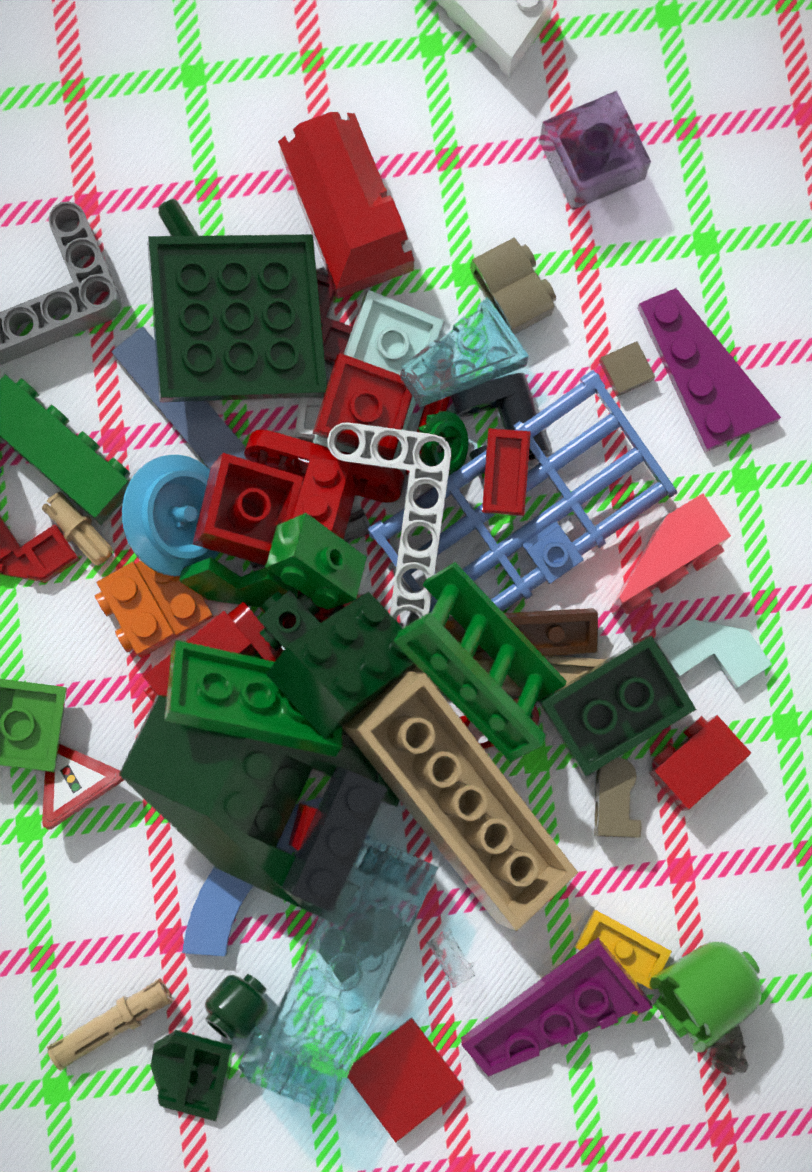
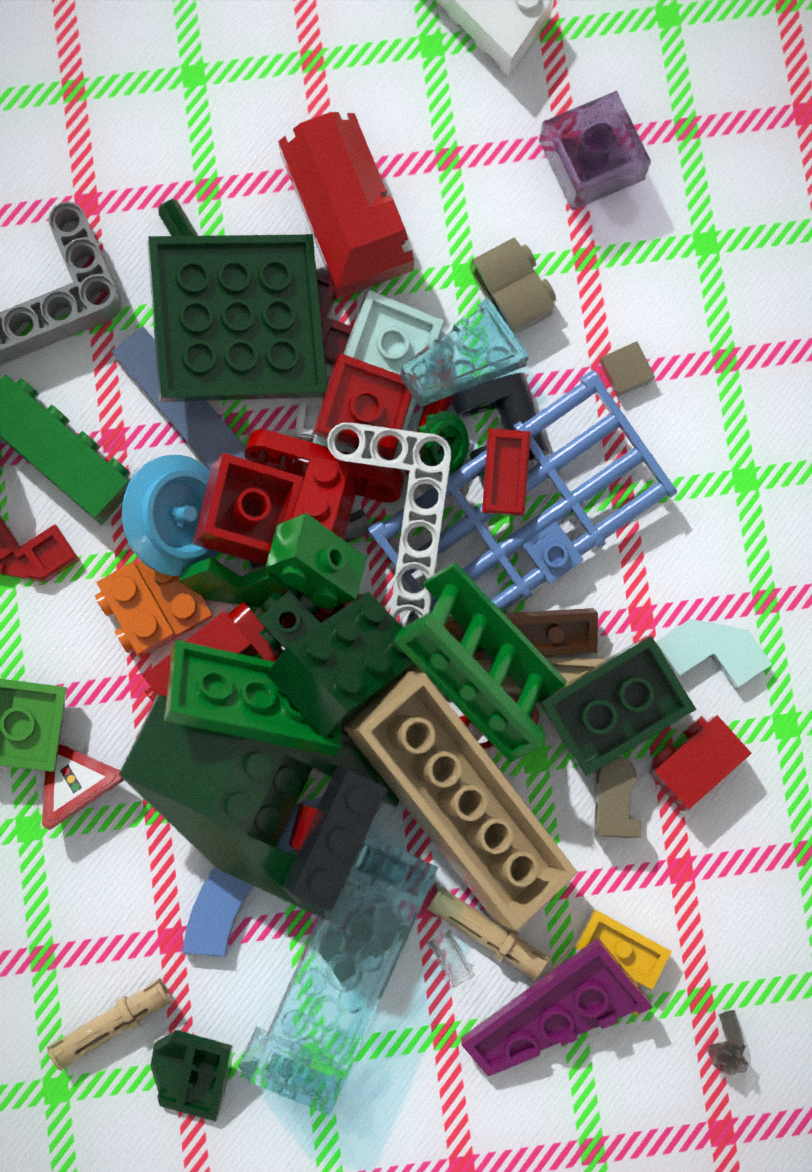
tan axle [42,492,113,566] -> none
dark green head [205,974,269,1041] -> none
red tile [343,1017,464,1143] -> none
coral slope [609,493,731,615] -> none
magenta wing [637,288,781,453] -> none
bright green cylinder [649,942,762,1052] -> none
none -> tan pin [427,887,550,981]

